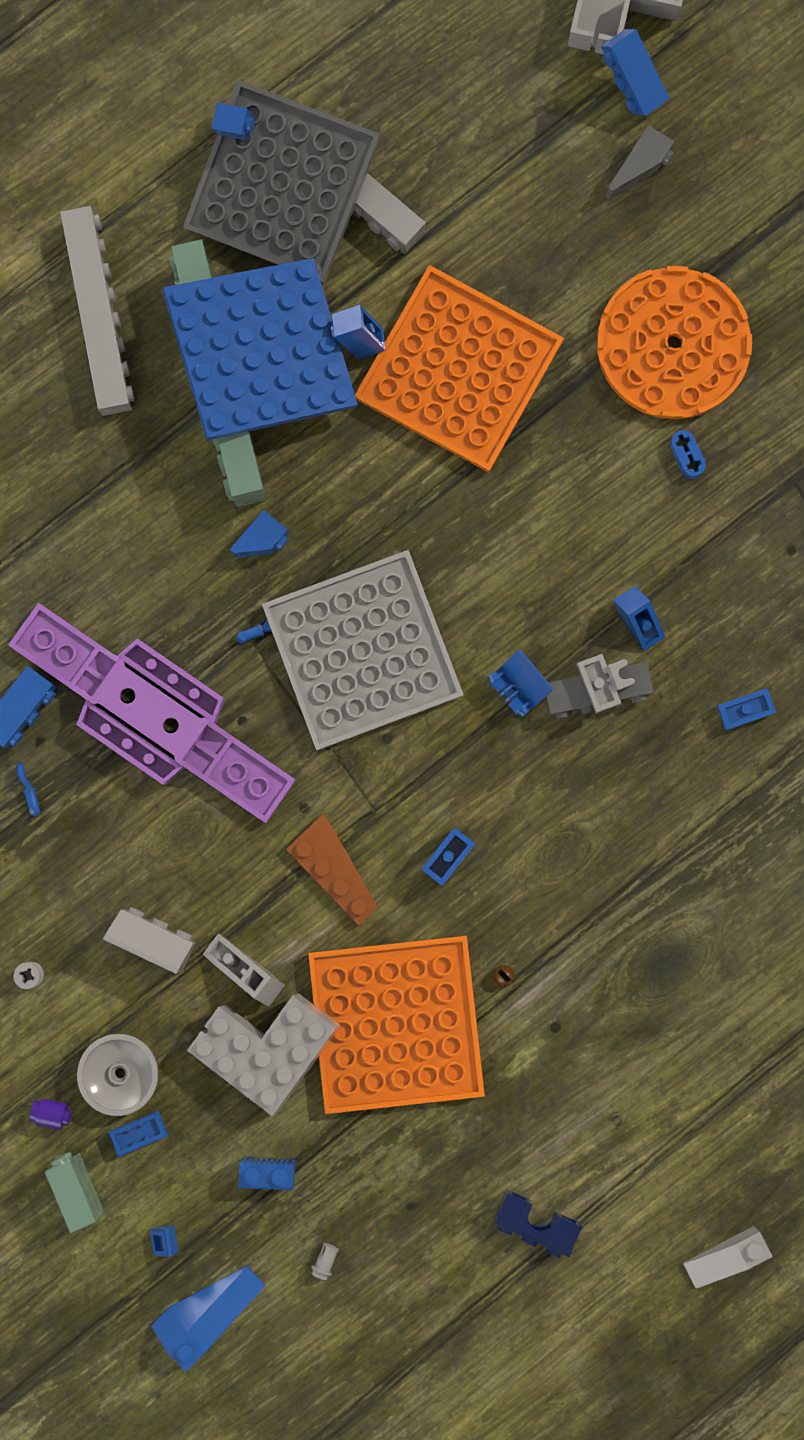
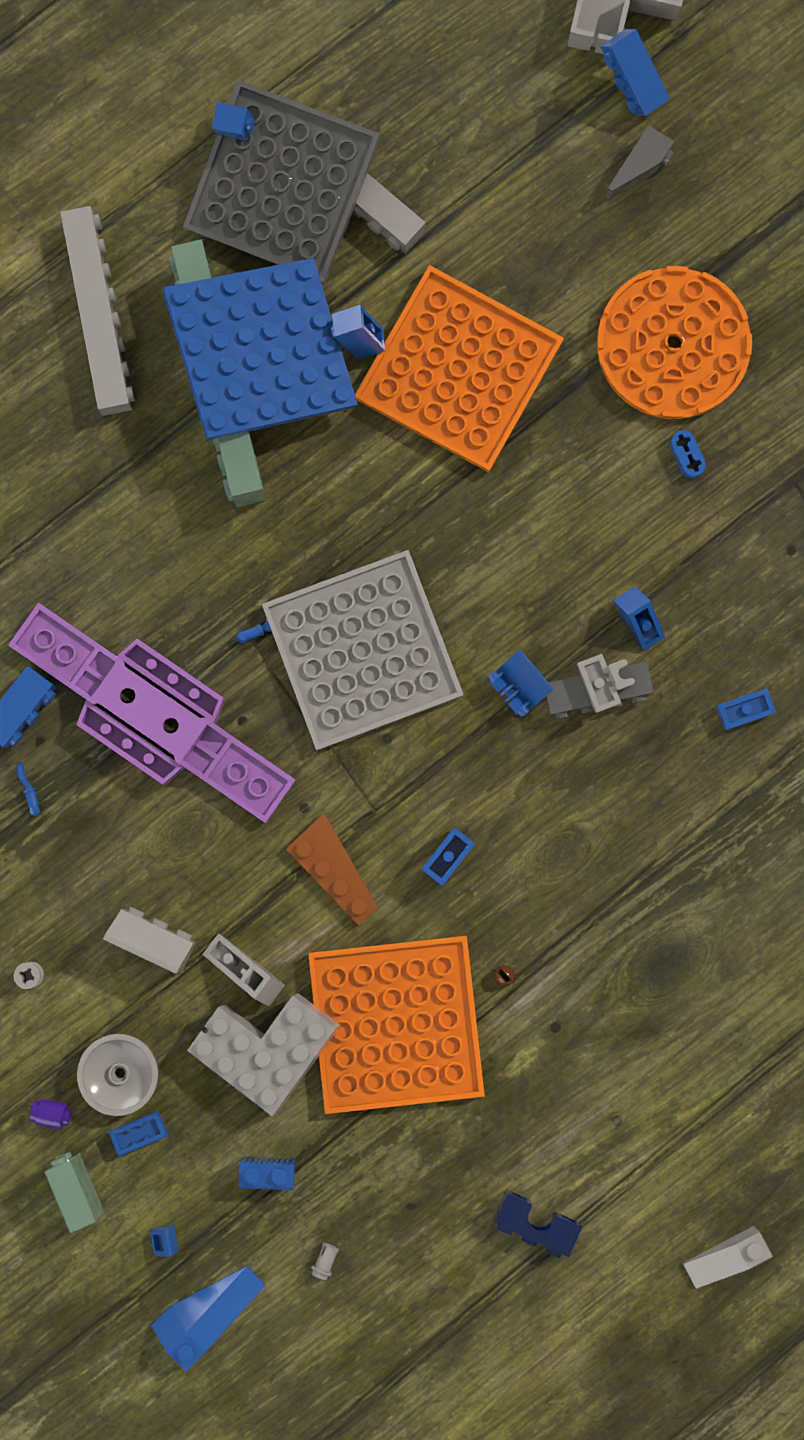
blue slope [230,510,289,558] -> none

